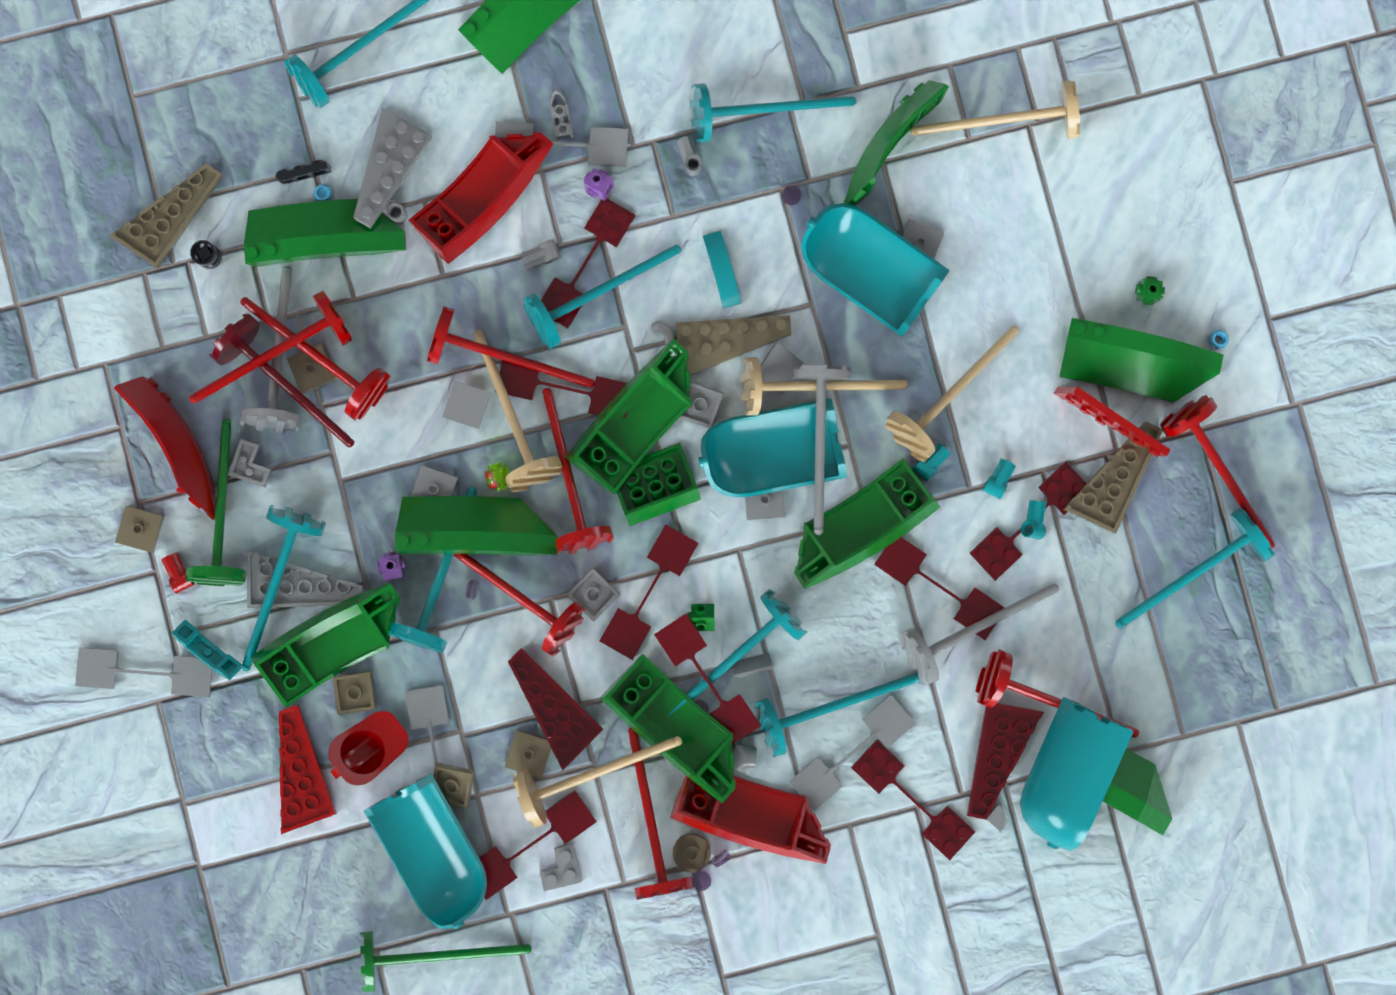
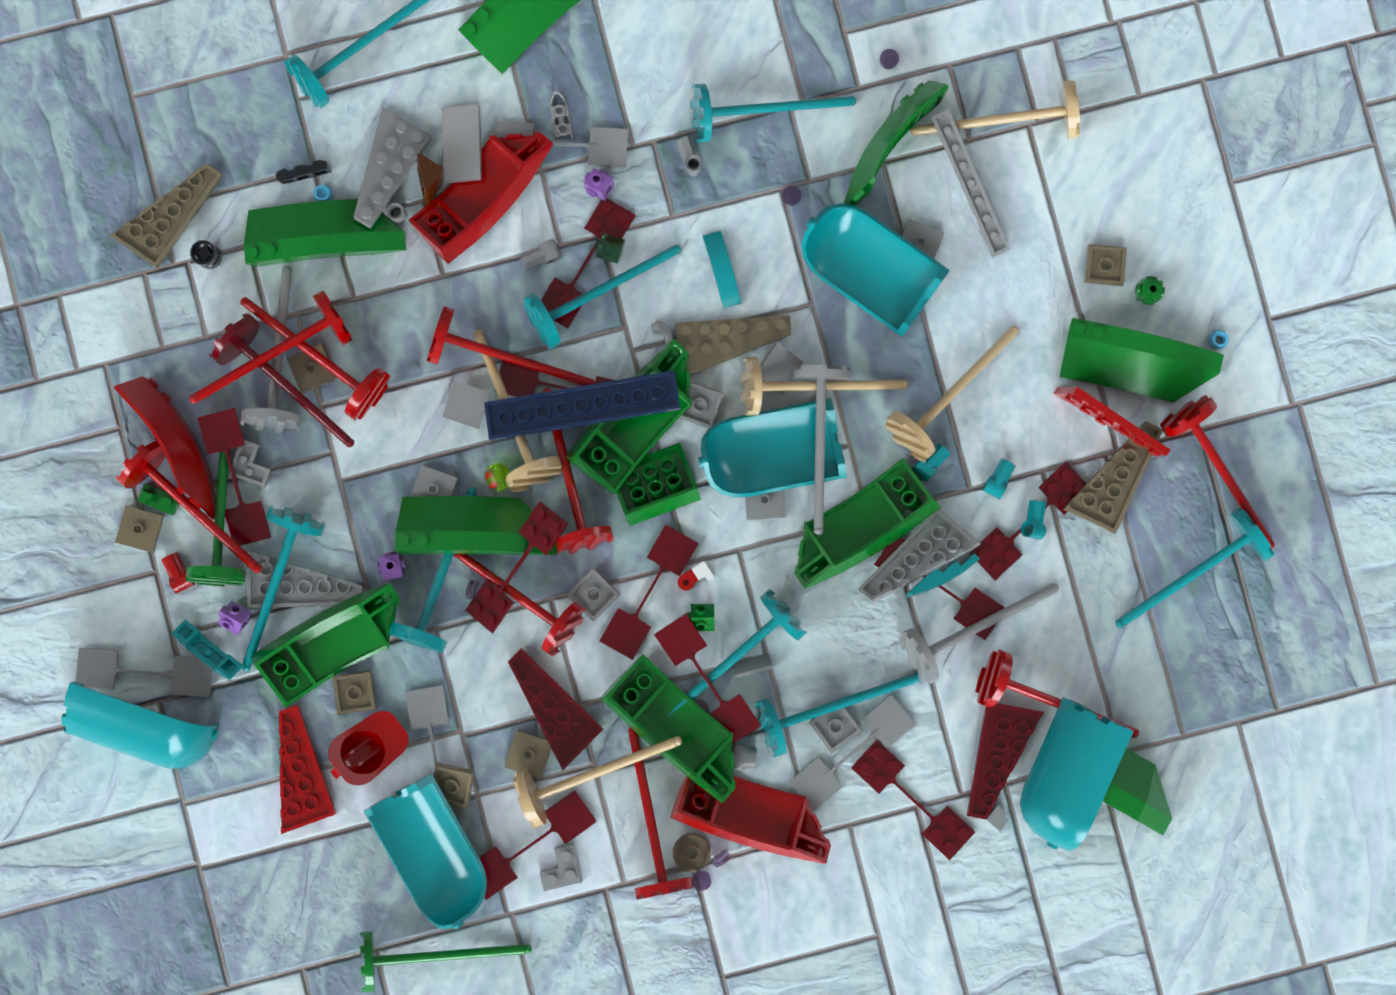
none -> teal panel [61,681,220,769]
none -> red piece [116,438,262,573]
none -> green hinge [137,483,179,516]
none -> dark red hinge [197,408,271,546]
none -> medium lavender brick [218,600,251,635]
none -> reddish brown slope [417,154,444,206]
none -> light grey tile [441,104,482,183]
none -> dark red hinge [465,501,568,634]
none -> dark blue plate [484,370,681,441]
none -> clear green brick [594,233,625,264]
none -> leg [678,561,715,591]
none -> light grey plate [808,707,862,753]
none -> light grey wing [858,509,981,603]
none -> clear purple tile [880,49,899,69]
none -> teal slope [905,554,979,598]
none -> light grey plate [931,109,1010,257]
none -> dark tan plate [1084,244,1127,286]

